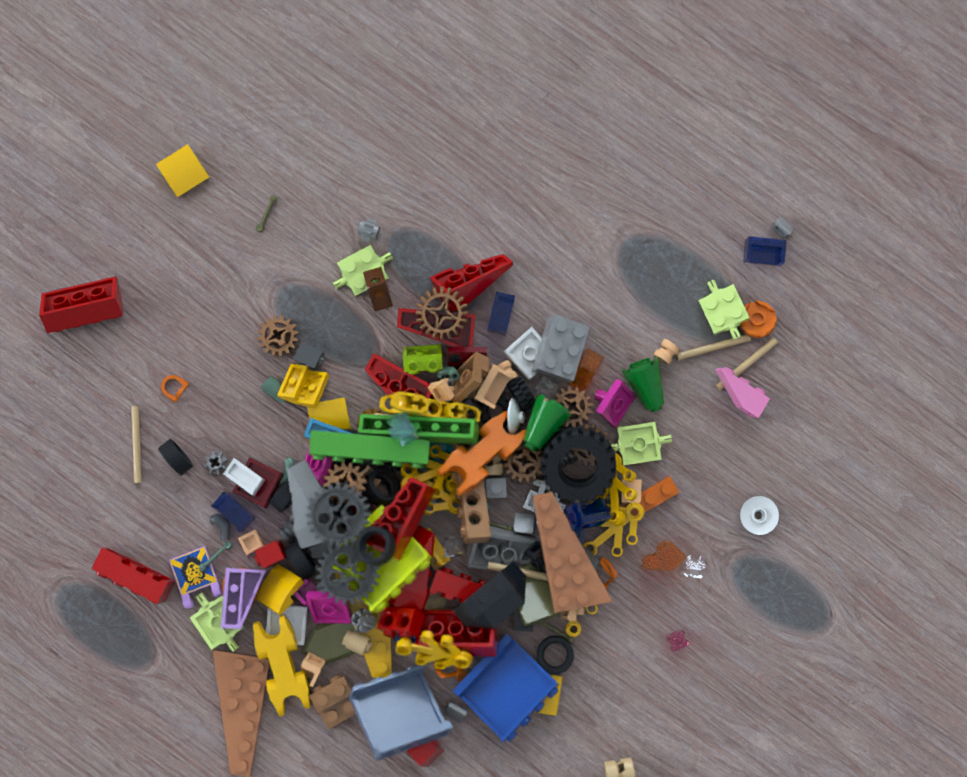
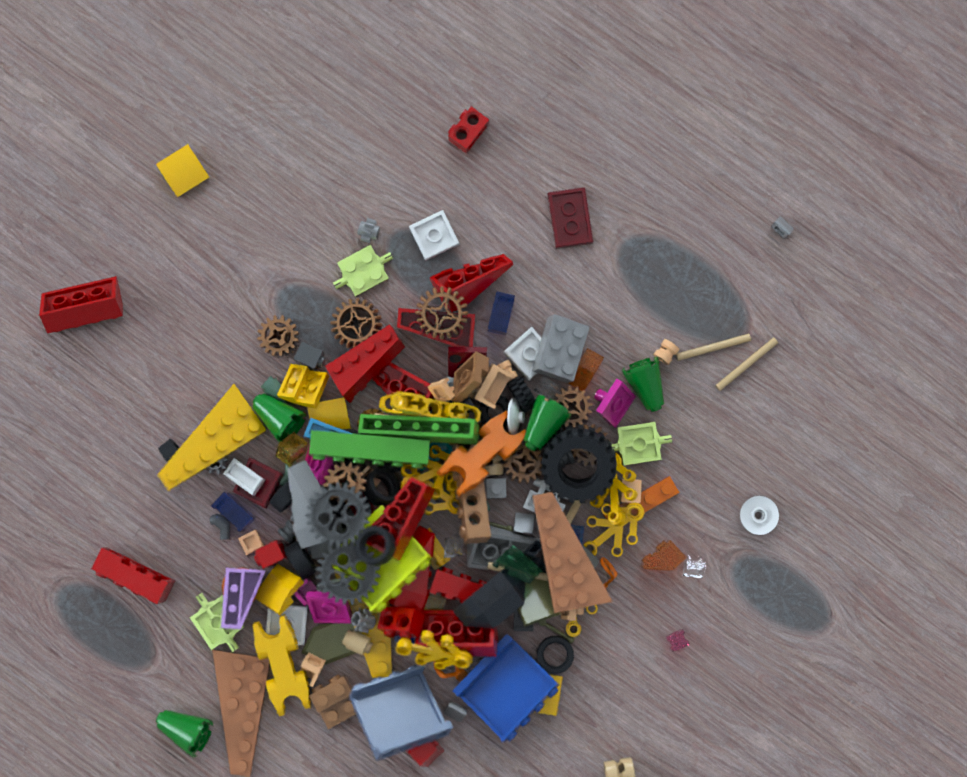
tan bar [131,406,142,483] -> none
orange piece [161,375,189,402] -> none
flag [169,546,223,609] -> none
sand green hinge [199,541,232,571] -> none
olive hinge [256,195,277,232] -> none
reddish brown torso [363,267,393,311] -> none
clear light blue brick [388,412,419,447] -> none
lime plate [403,344,443,374] -> none
sand green arm [437,366,460,381] -> none
clear blue panel [564,497,612,531] -> none
yellowish green plate [699,280,750,340] -> none
bright pink slope [715,367,770,418] -> none
orange tile [739,301,777,338] -> none
clear blue panel [743,236,787,266] -> none
none -> green cone [156,710,213,757]
none -> yellow wing [158,384,266,492]
none -> green cone [253,393,306,444]
none -> clear yellow brick [276,432,308,467]
none -> red wedge [325,324,405,403]
none -> medium nougat gear [331,298,383,349]
none -> white plate [409,210,460,261]
none -> red brick [448,106,489,154]
none -> clear green wing [492,545,542,584]
none -> dark red tile [547,187,594,249]

